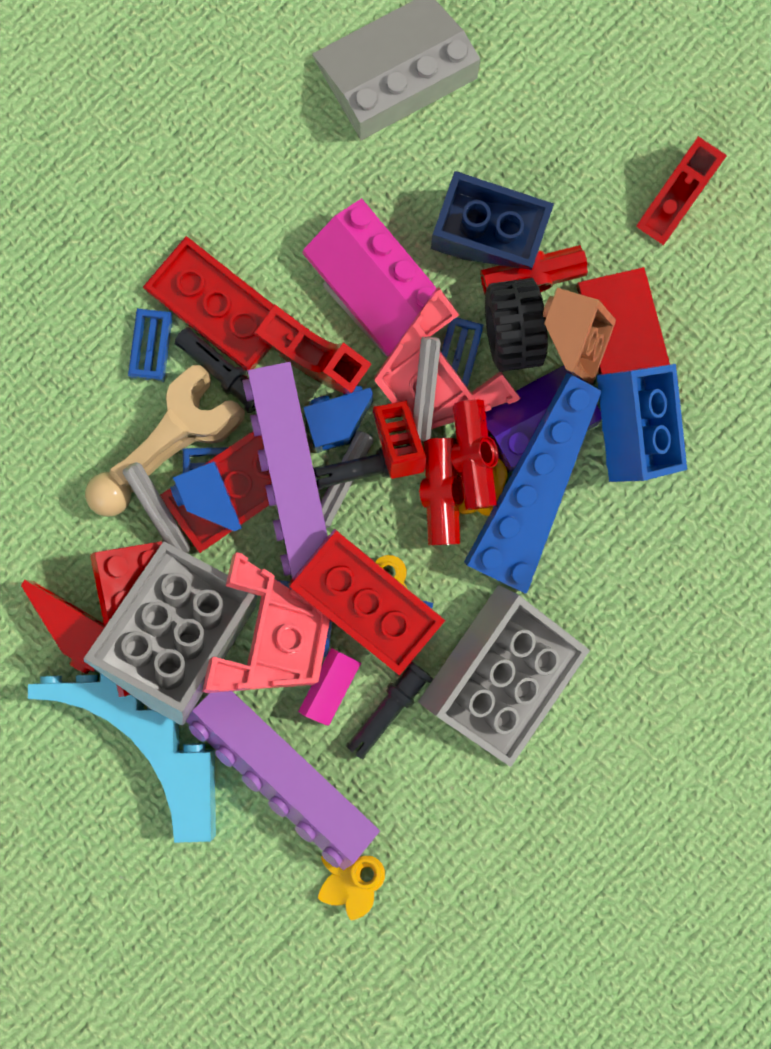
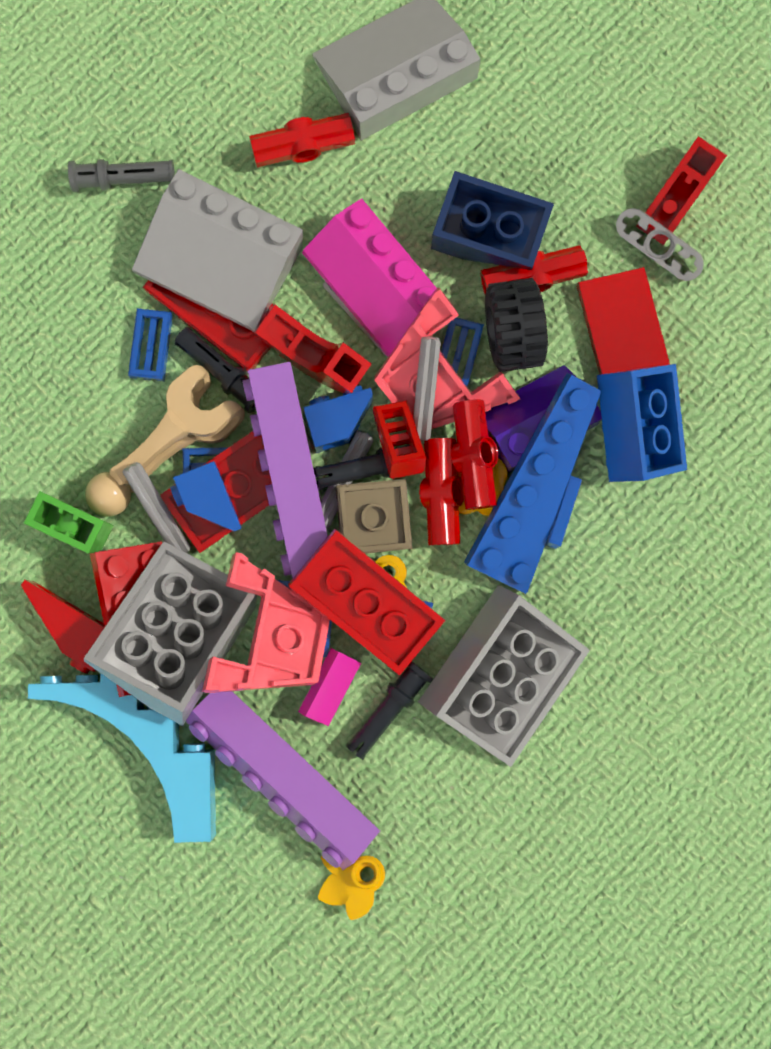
nougat slope [543,288,616,386] -> none
none -> bright green brick [24,491,114,554]
none -> dark grey pin [68,159,175,192]
none -> light grey slope [132,169,303,332]
none -> red piece [249,113,355,168]
none -> dark tan tile [335,479,413,553]
none -> blue tile [545,476,582,549]
none -> light grey beam [616,208,704,281]

